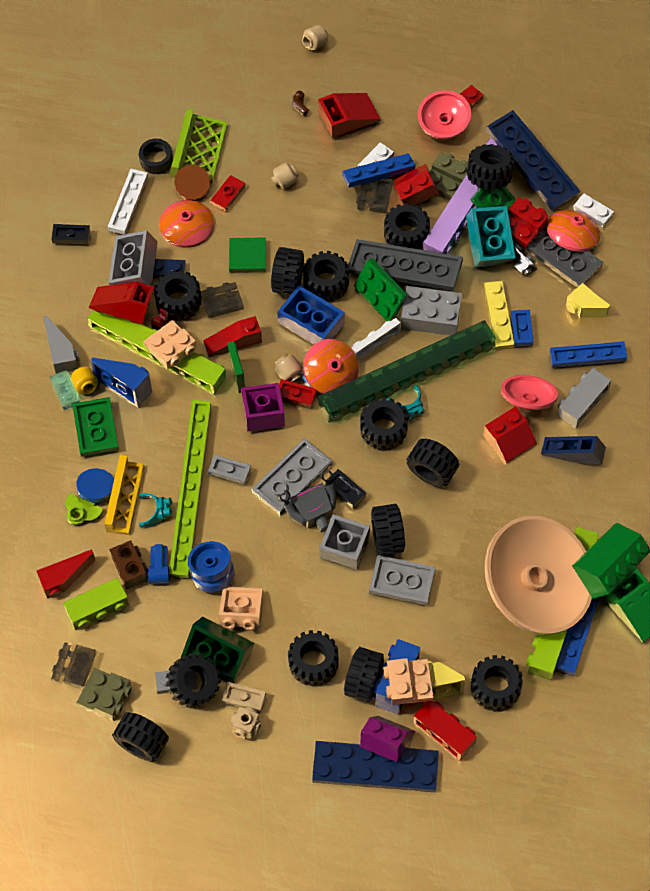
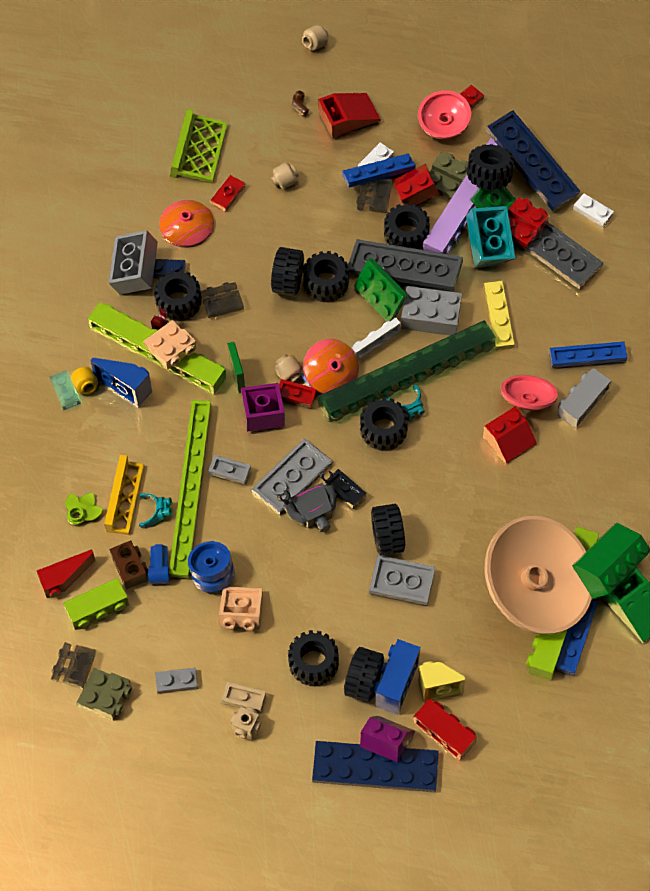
light grey slope [43,316,80,373] -> none
black plate [51,224,90,245] -> none
green plate [72,397,119,457] -> none
blue tile [76,468,114,503] -> none
red slope [89,281,154,324] -> none
white plate [108,169,148,235] -> none
black tyre [112,712,169,762] -> none
black tyre [138,138,173,174] -> none
black tyre [166,654,221,707] -> none
dark orange tile [174,165,210,200] -> none
dark green slope [180,616,255,683] -> none
red slope [203,316,262,357] -> none
green tile [229,237,266,272] -> none
blue brick [277,285,345,344] -> none
light grey brick [319,514,370,570] -> none
light nougat plate [383,658,433,705] -> none
black tyre [406,438,460,487] -> none
black tyre [471,655,523,711] -> none
dark grey hinge [509,243,537,276] -> none
blue plate [511,310,533,347] -> none
dark blue slope [541,436,606,464] -> none
dish [546,210,600,252] -> none
light yellow slope [566,283,610,317] -> none

